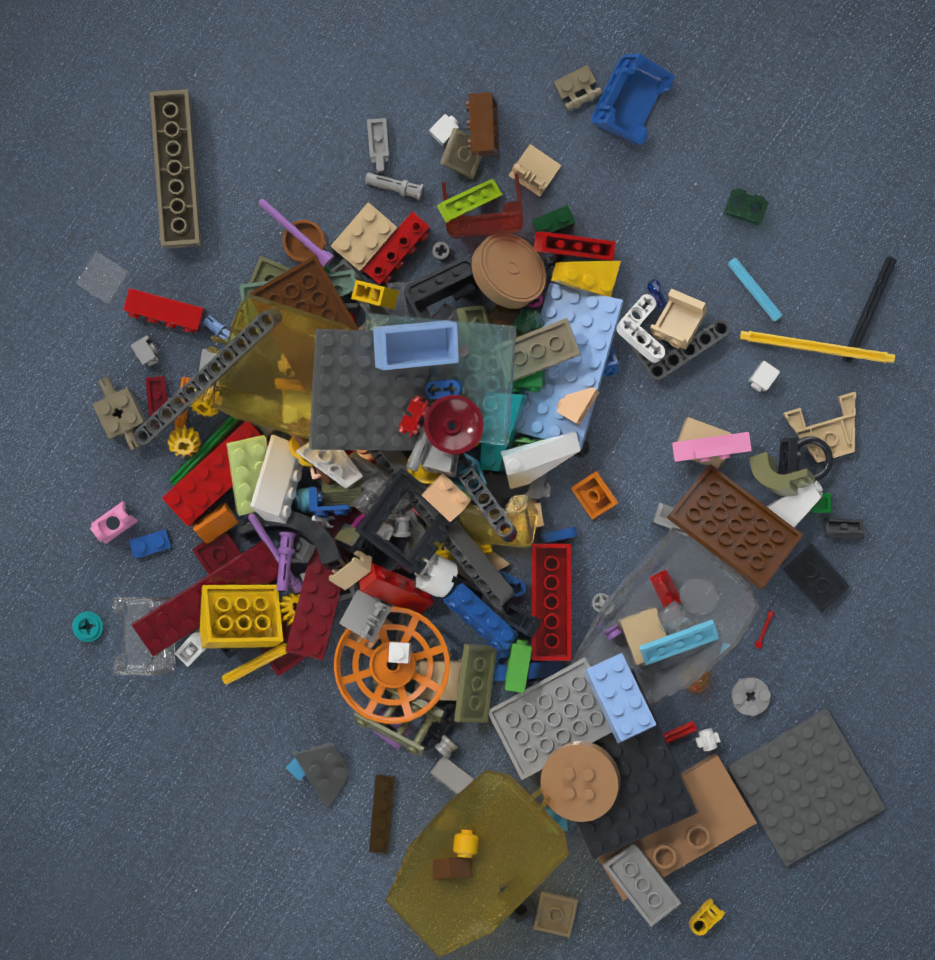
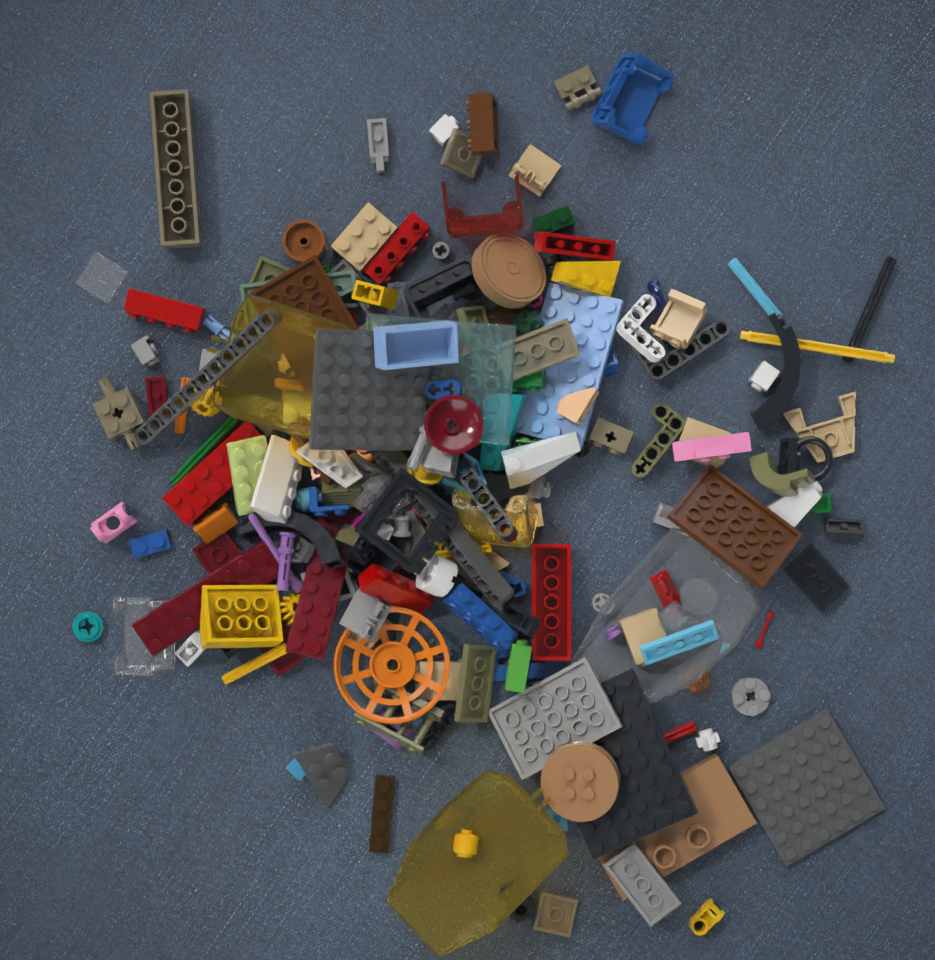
yellow gear [168,425,201,458] -> none
medium lavender piece [259,199,334,268] -> none
white hand [312,516,335,529] -> none
tan hinge [329,551,372,590] -> none
light grey pin [365,172,424,201] -> none
white brick [388,642,411,663] -> none
red hinge [398,395,429,437] -> none
light nougat brick [422,473,471,522] -> none
light grey hinge [429,756,474,796] -> none
reddish brown slope [433,858,472,879] -> none
light grey wheel [434,734,459,759] -> none
lime plate [437,178,502,223] -> none
blue beam [540,526,578,543] -> none
orange slope [571,471,618,519] -> none
light blue piece [584,653,656,743] -> none
clear green brick [723,188,769,226] -> none
none -> dark tan brick [588,417,634,456]
none -> olive beam [630,403,685,478]
none -> black arch [750,312,801,431]

